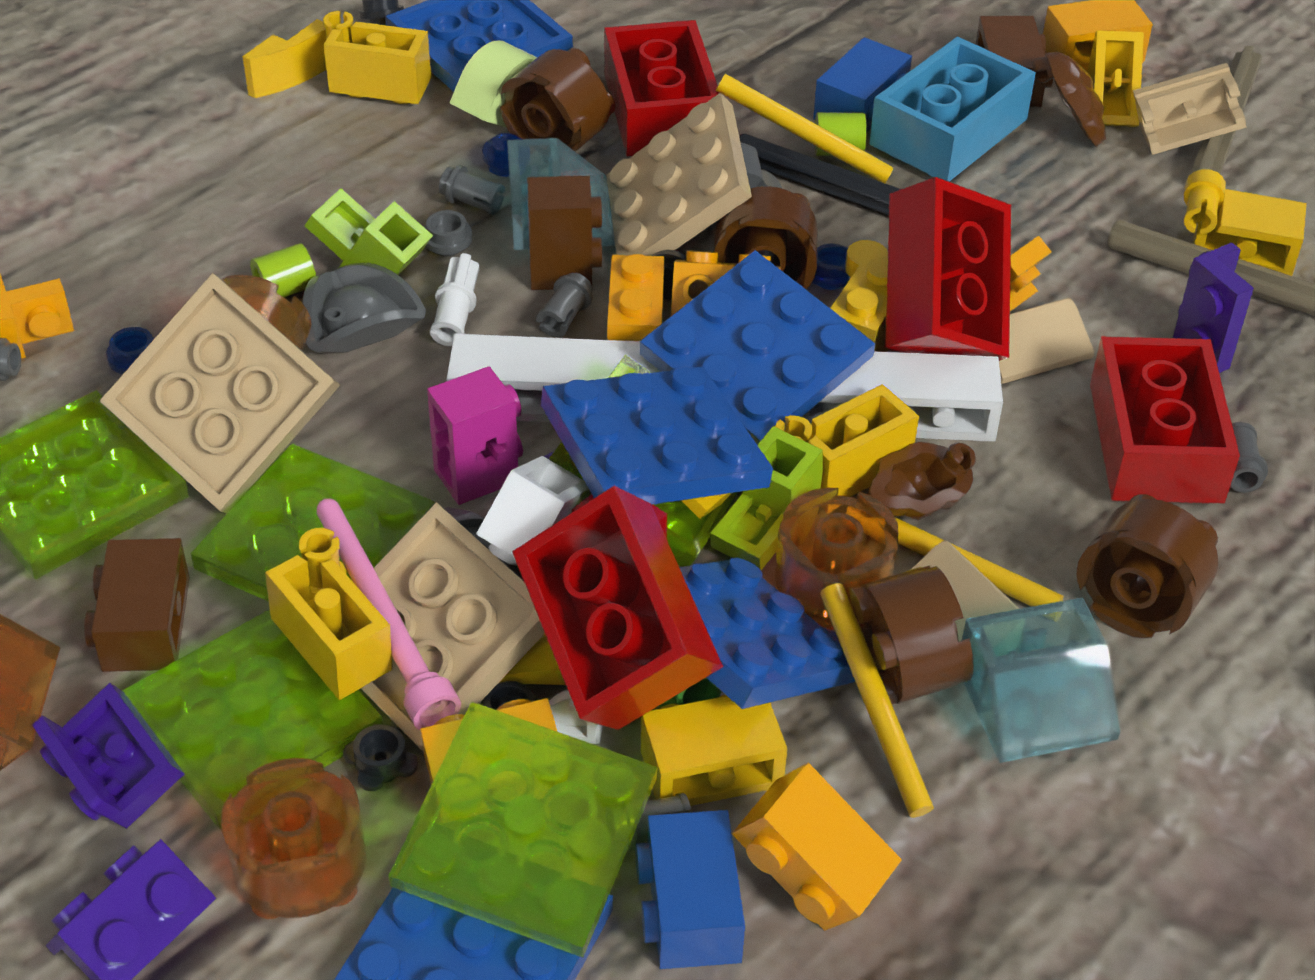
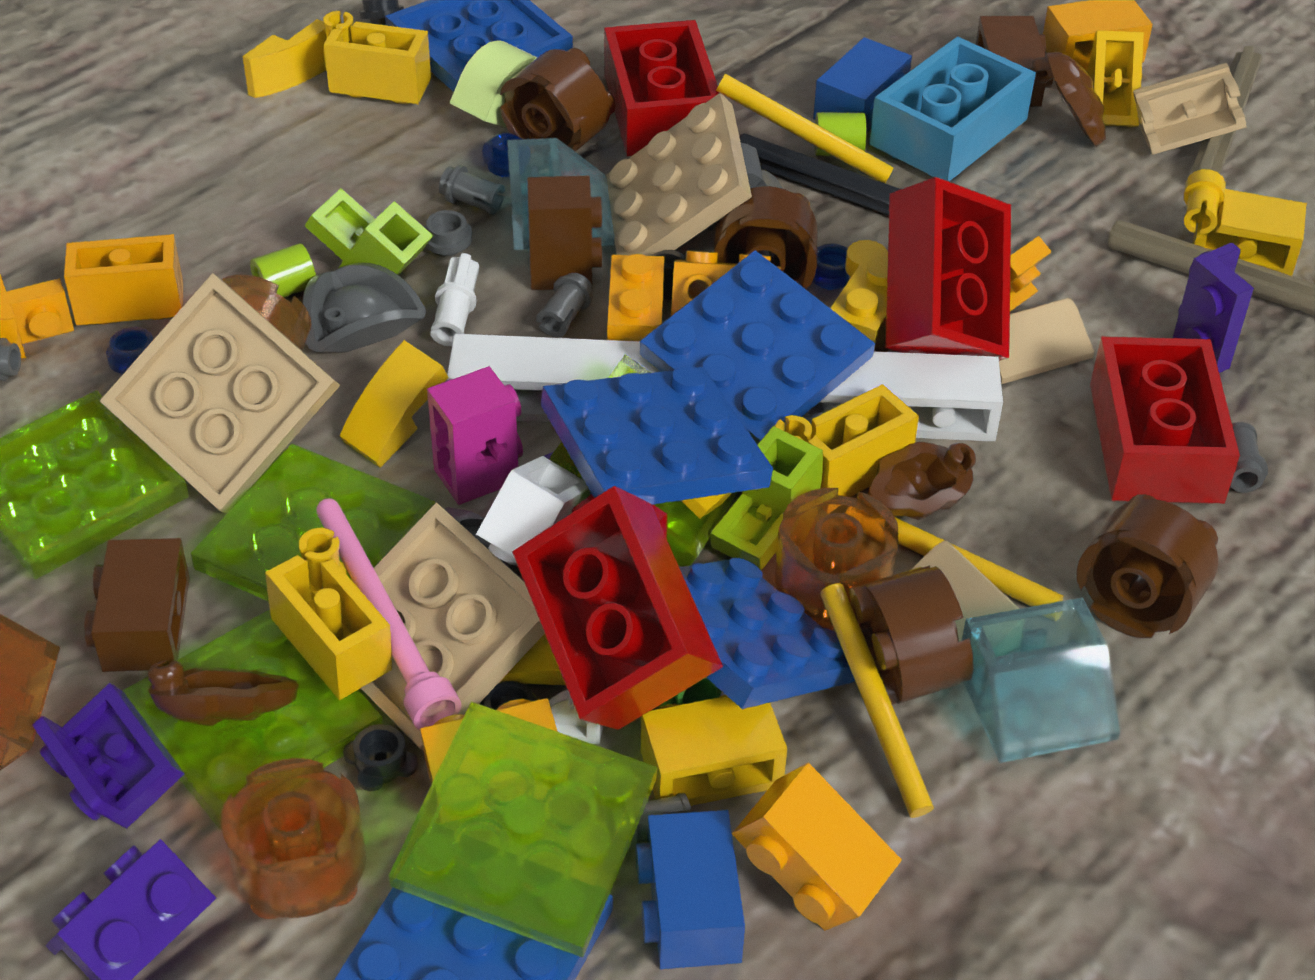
none -> light orange brick [64,234,183,326]
none -> reddish brown arm [148,660,299,726]
none -> yellow slope [339,340,449,468]

